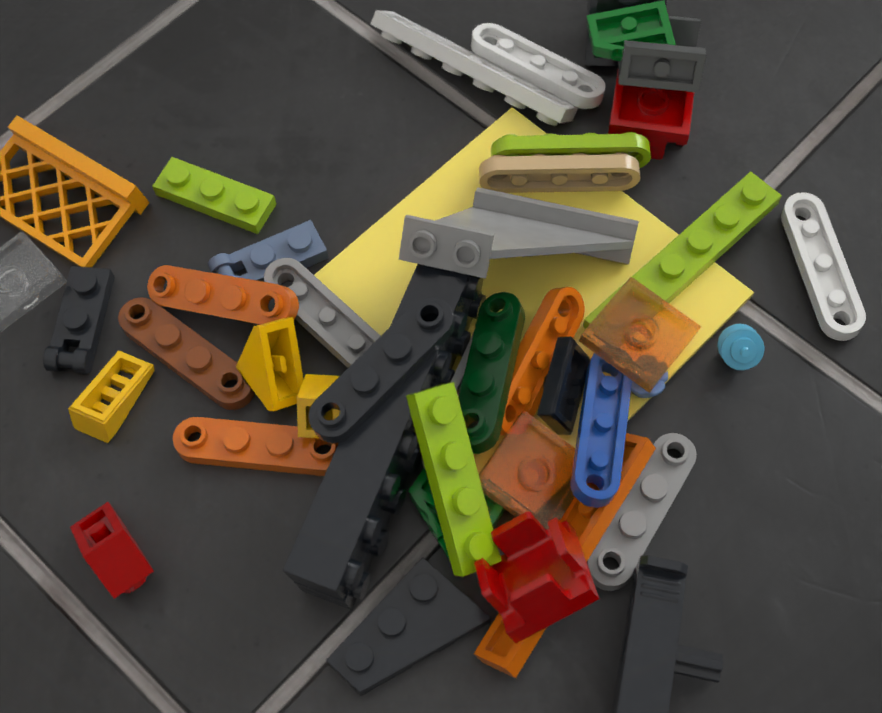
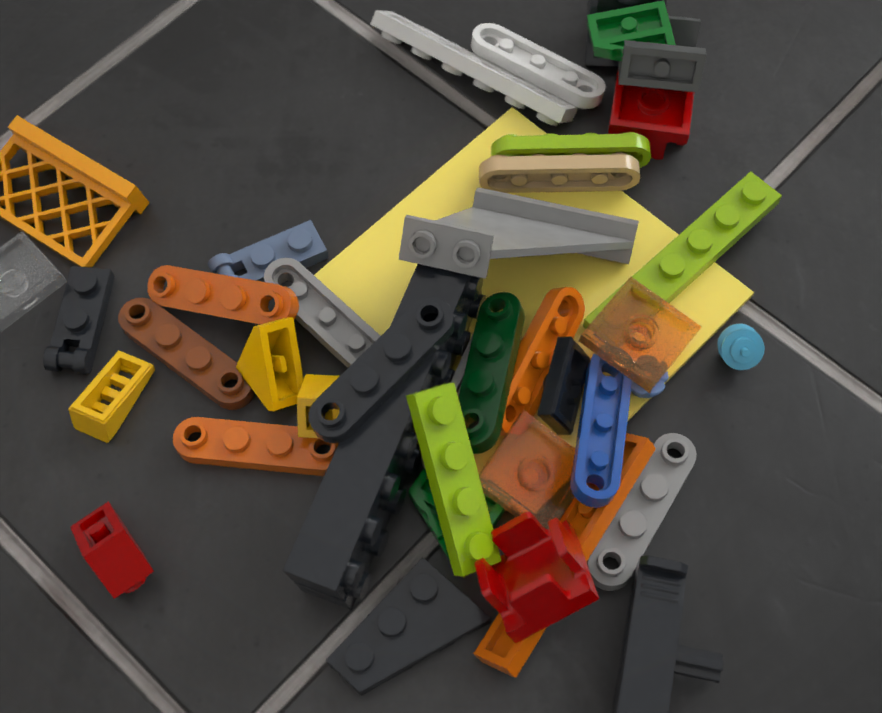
lime plate [152,157,276,234] -> none
white plate [781,192,866,341] -> none

